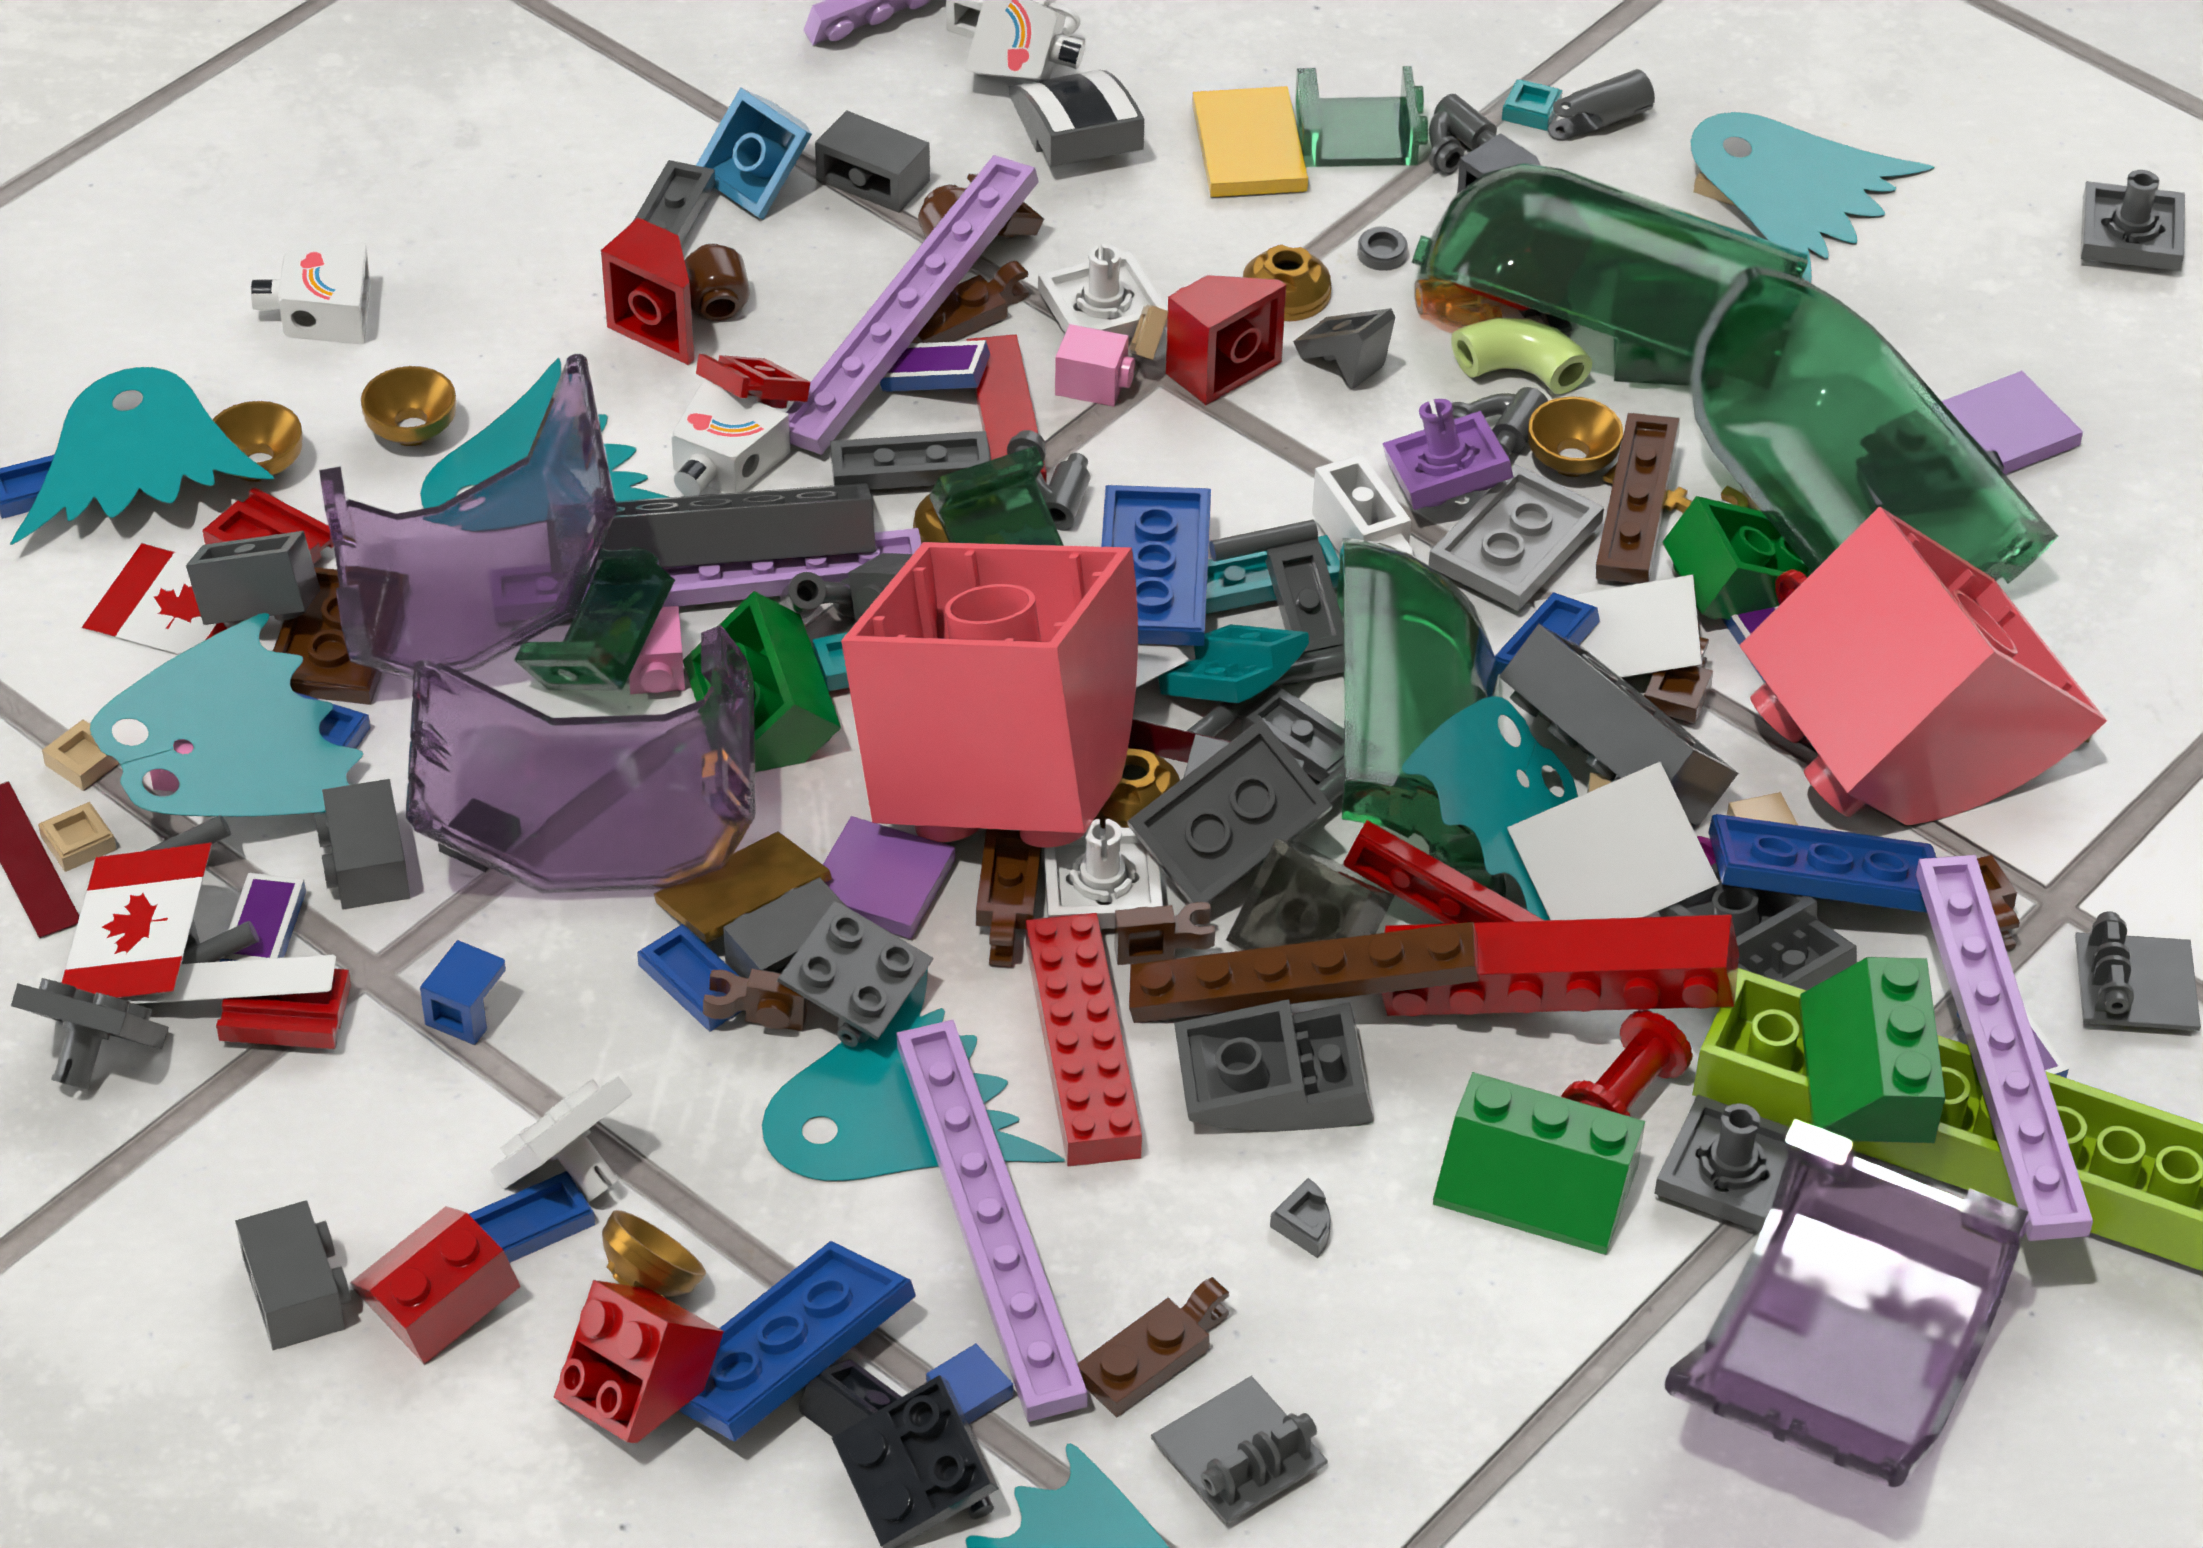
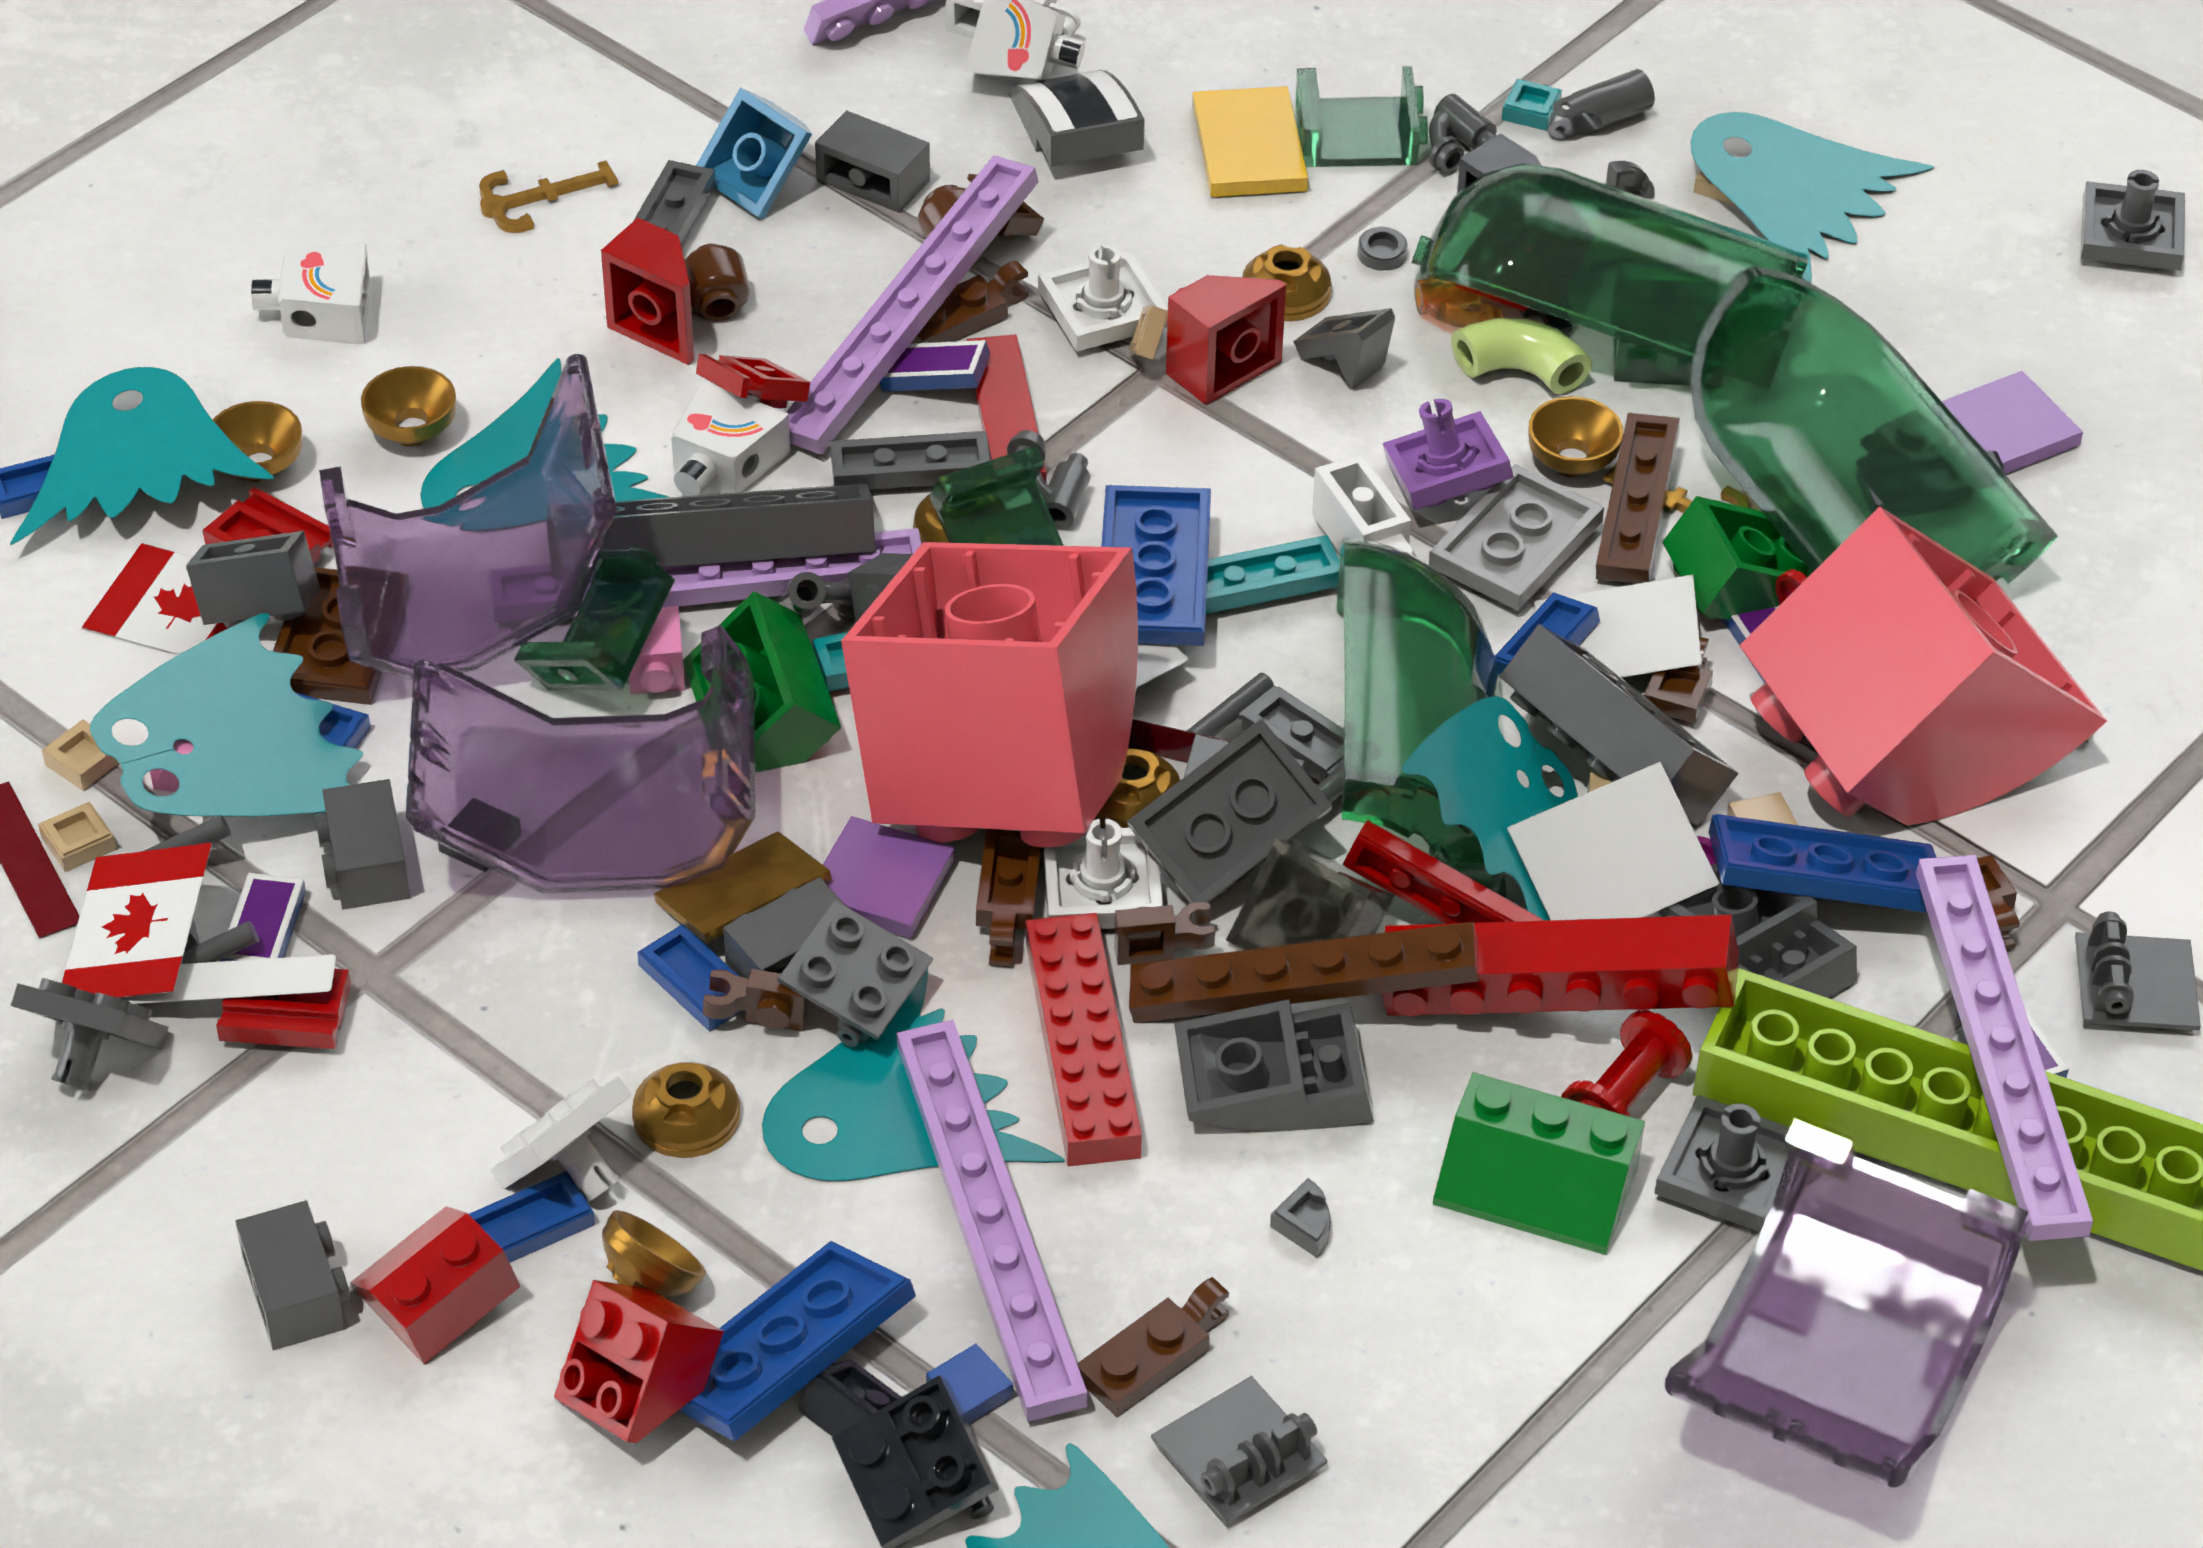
blue panel [420,940,506,1045] -> none
bright pink brick [1055,324,1135,407] -> none
teal slope [1158,624,1310,703] -> none
dark grey plate [1209,519,1356,687] -> none
dark grey plant [1452,387,1548,457] -> none
green slope [1799,957,1945,1143] -> none
none -> pearl gold piece [479,160,619,233]
none -> pearl gold piece [632,1062,740,1158]
none -> dark grey tile [1604,161,1655,210]

